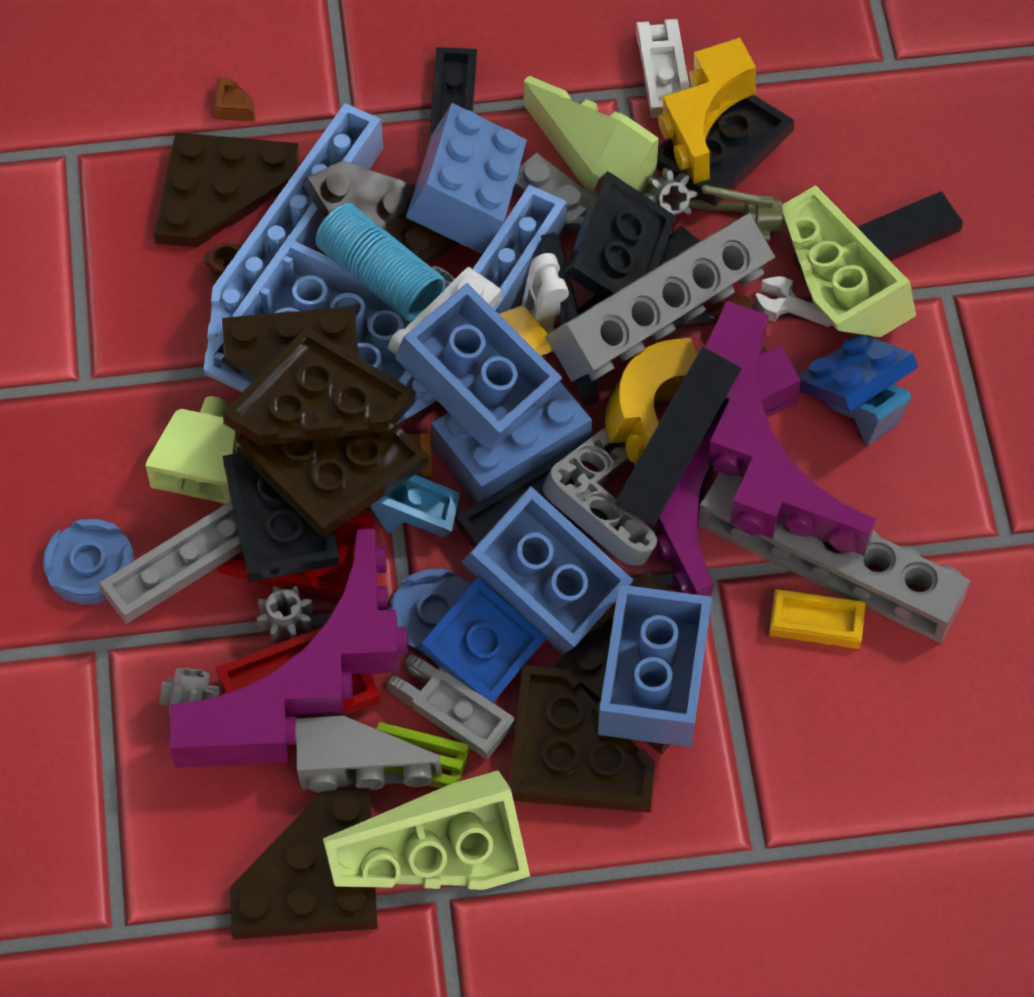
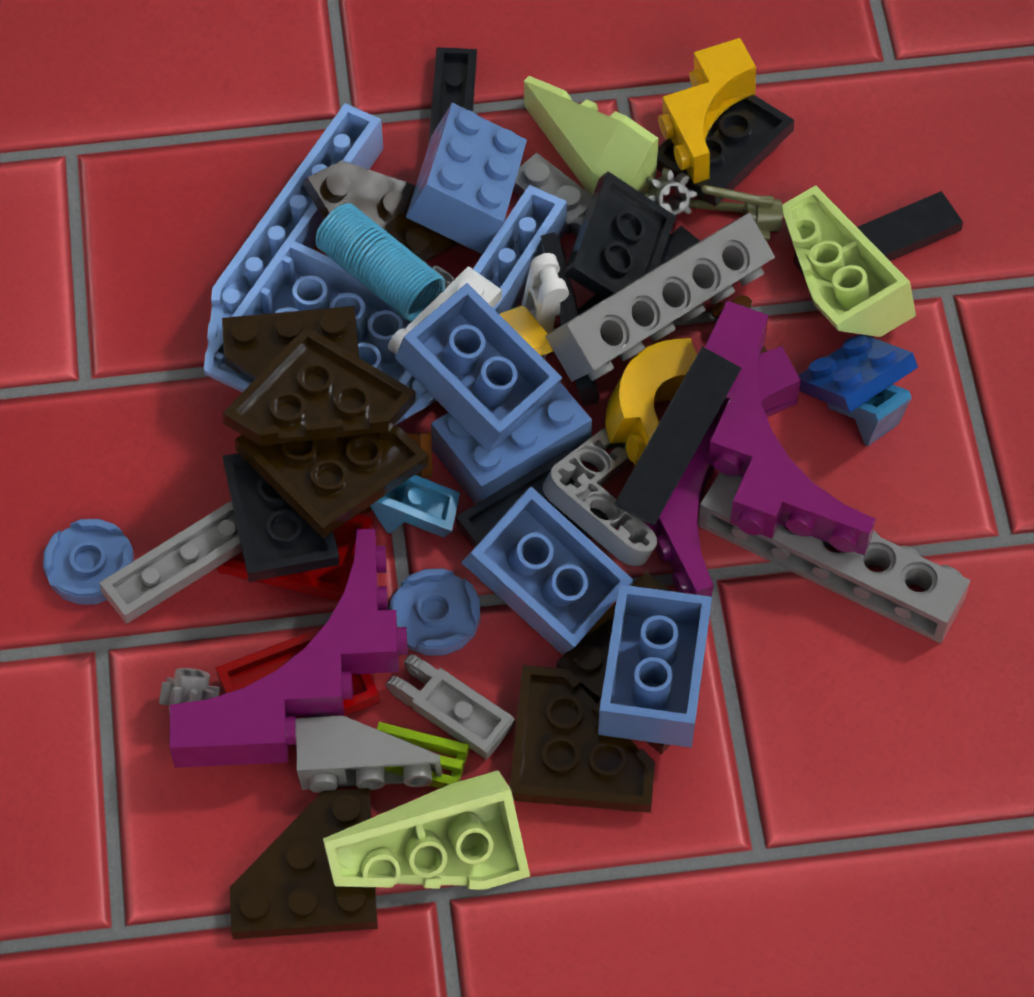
yellowish green torso [145,396,240,504] -> none
dark brown plate [154,132,300,247] -> none
reddish brown plate [204,243,242,285] -> none
dark orange tile [213,77,255,121] -> none
light grey gear [257,586,313,644] -> none
blue plate [417,577,547,703] -> none
white plate [636,19,690,118] -> none
white bar [755,276,832,327] -> none
yellow tile [769,589,866,649] -> none

